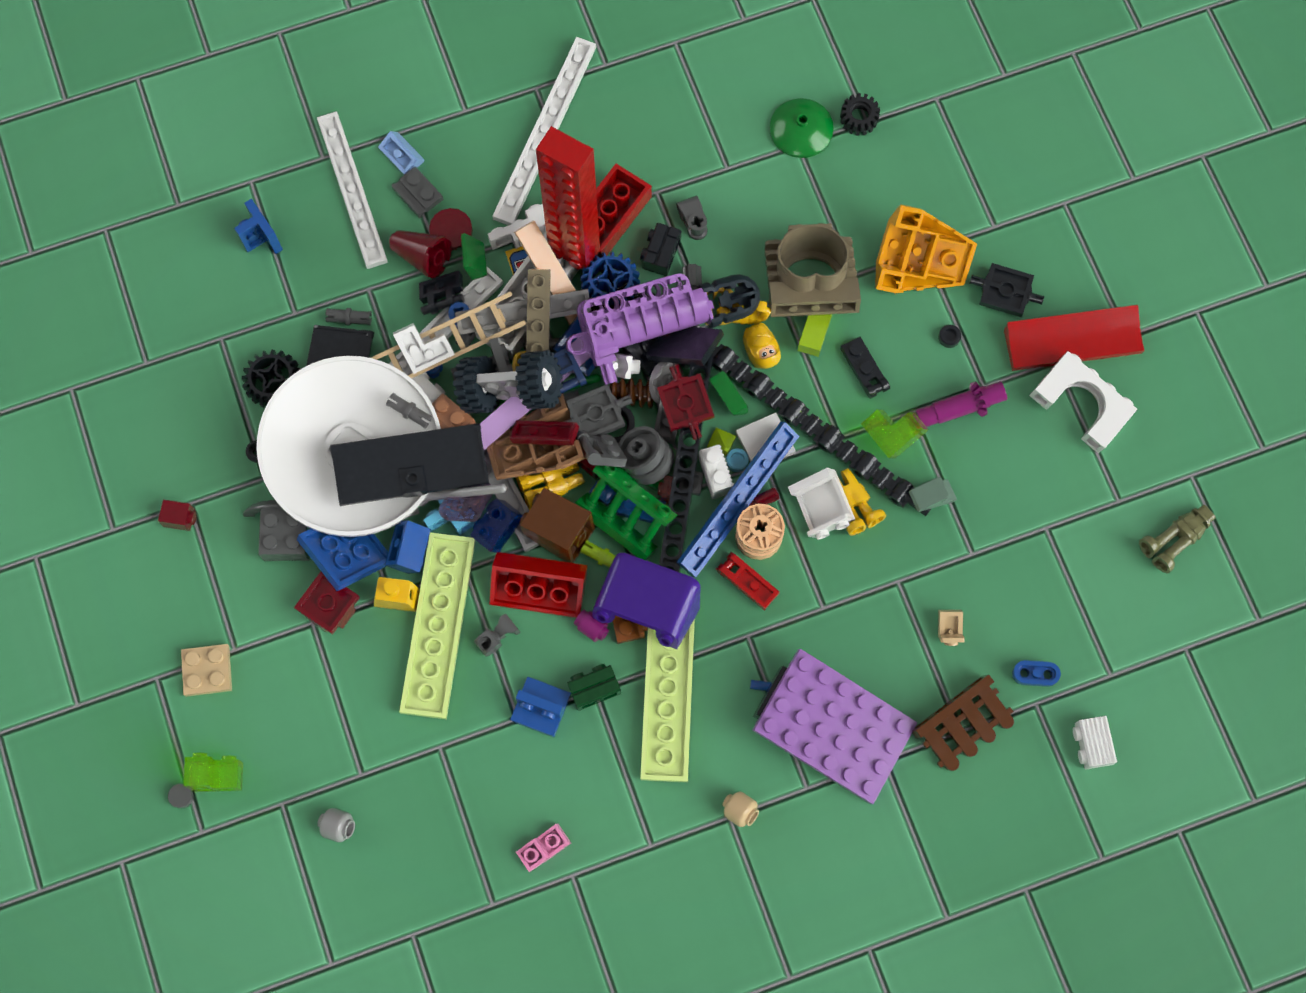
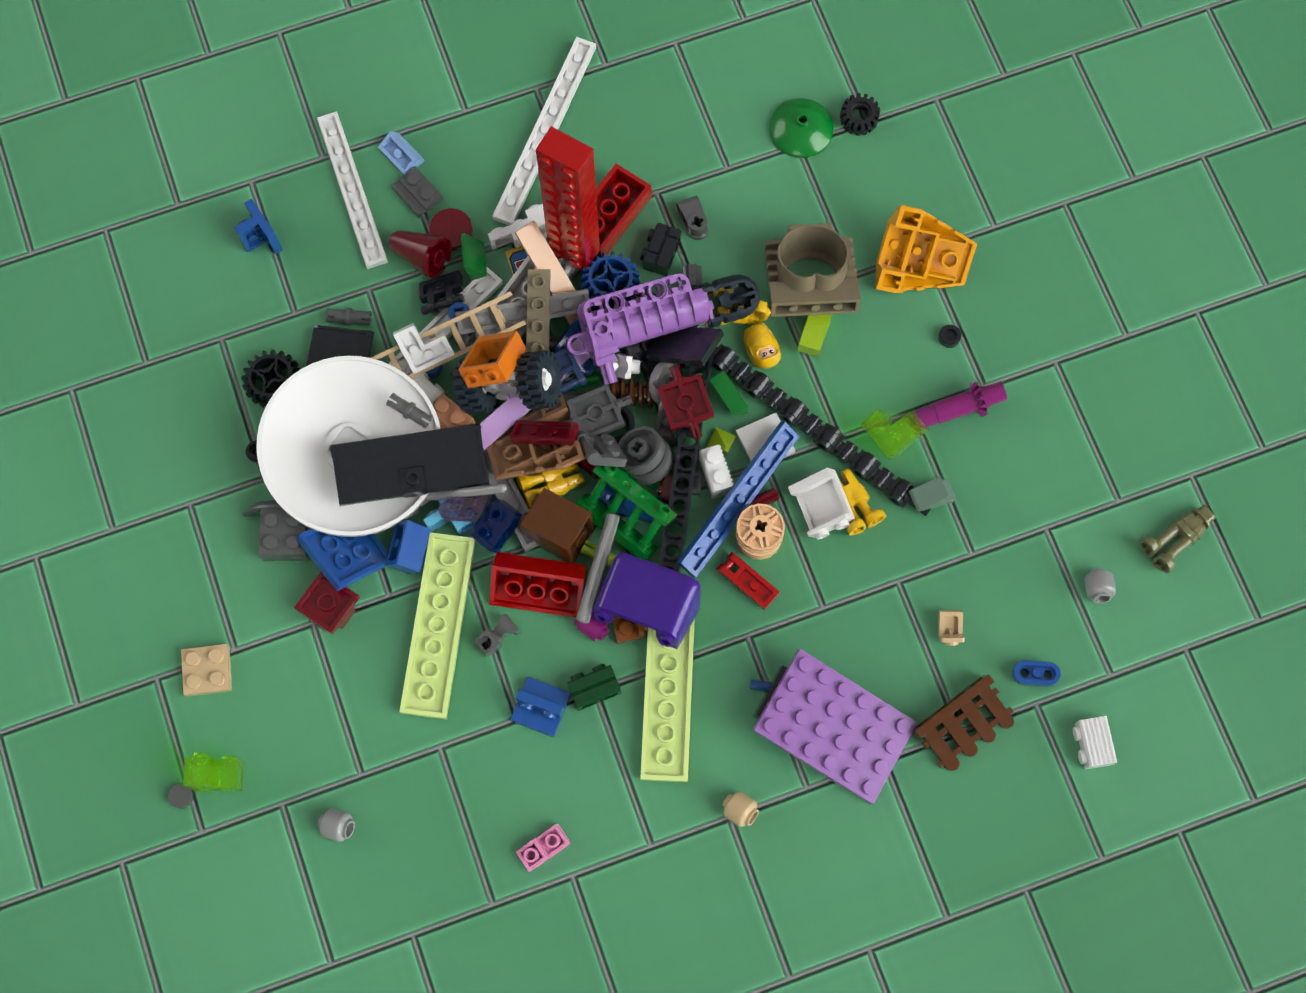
dark red brick [158,500,197,531] -> none
yellow torso [374,577,420,612] -> none
medium azure tile [726,448,749,472] -> none
black plate [840,336,890,399] -> none
black plate [969,263,1044,317] -> none
red arch [1004,305,1144,371] -> none
white arch [1029,351,1137,453] -> none
none -> orange window [458,330,526,388]
none -> light grey axle [576,513,620,623]
none -> light grey head [1084,568,1116,604]

